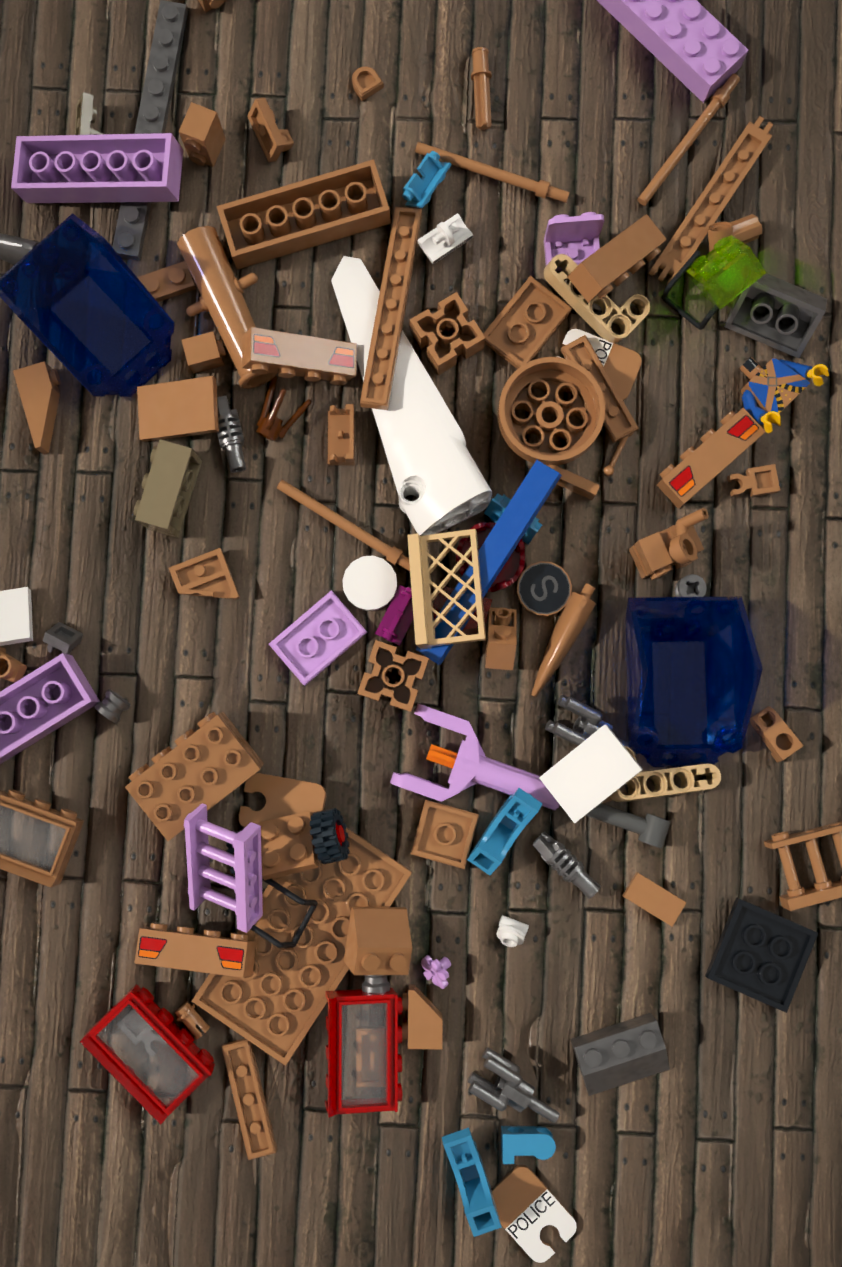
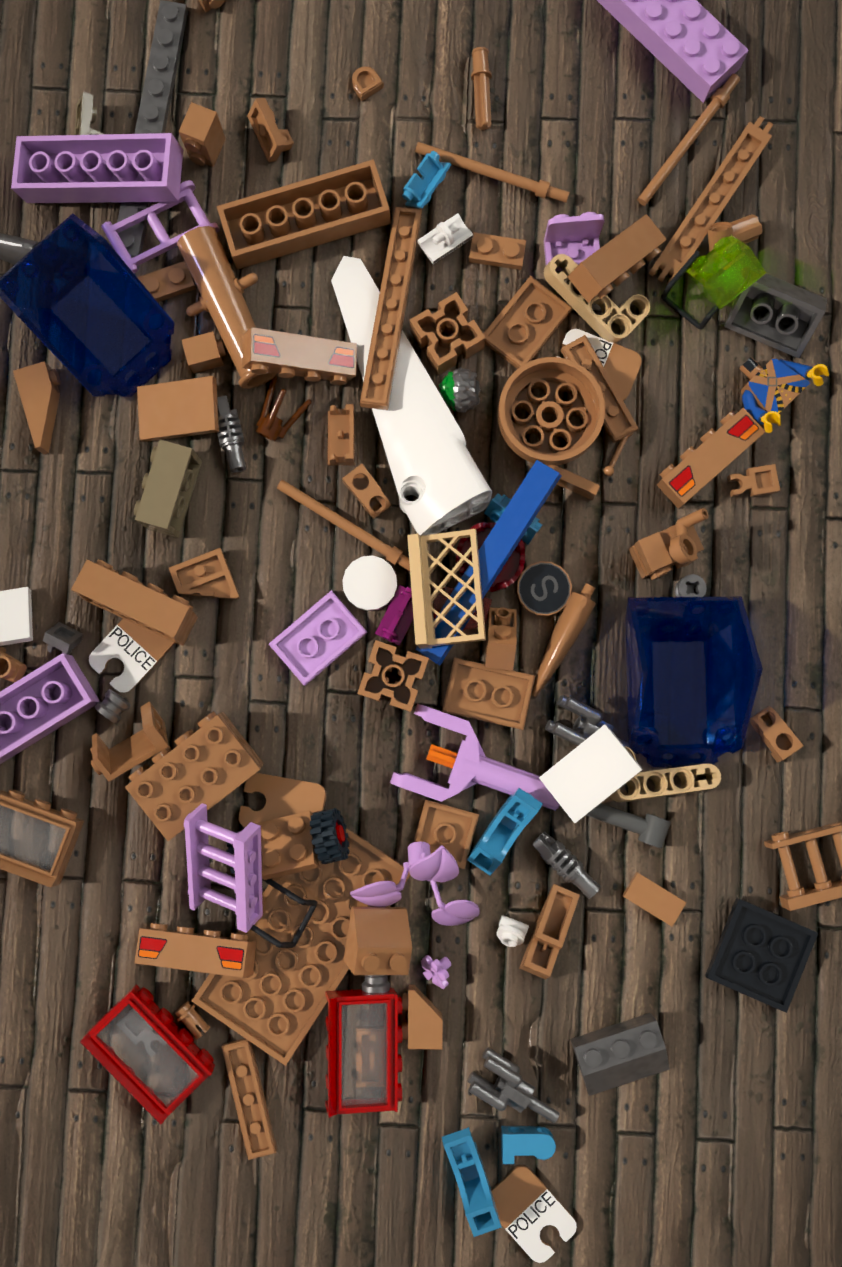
none -> medium nougat brick [71,559,198,646]
none -> white piece [89,619,175,693]
none -> medium nougat panel [90,702,169,782]
none -> lavender piece [101,180,220,275]
none -> medium nougat leg [342,464,391,519]
none -> lavender plant [350,842,480,926]
none -> flat silver piece [439,367,480,412]
none -> medium nougat tile [442,658,535,730]
none -> medium nougat plate [469,232,526,270]
none -> medium nougat slope [519,884,580,979]

